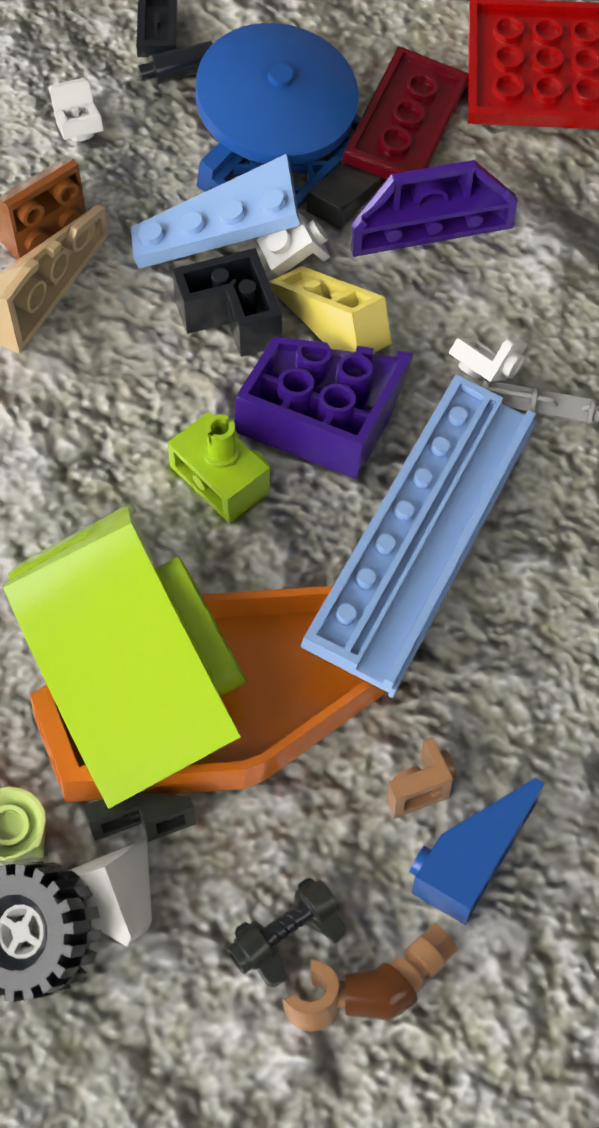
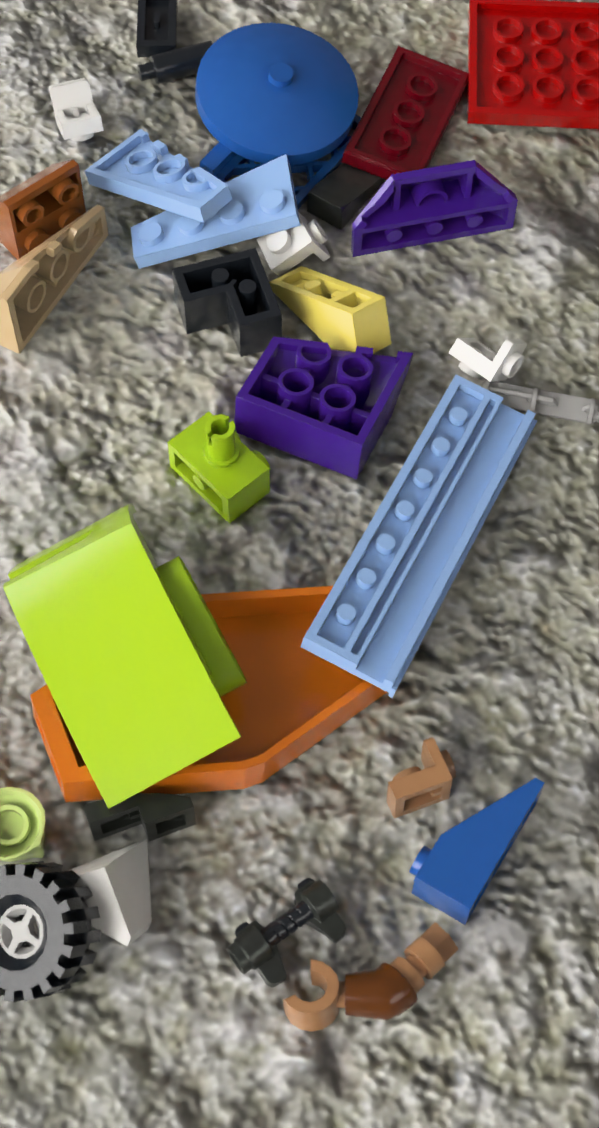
none -> light blue wing [85,129,232,223]

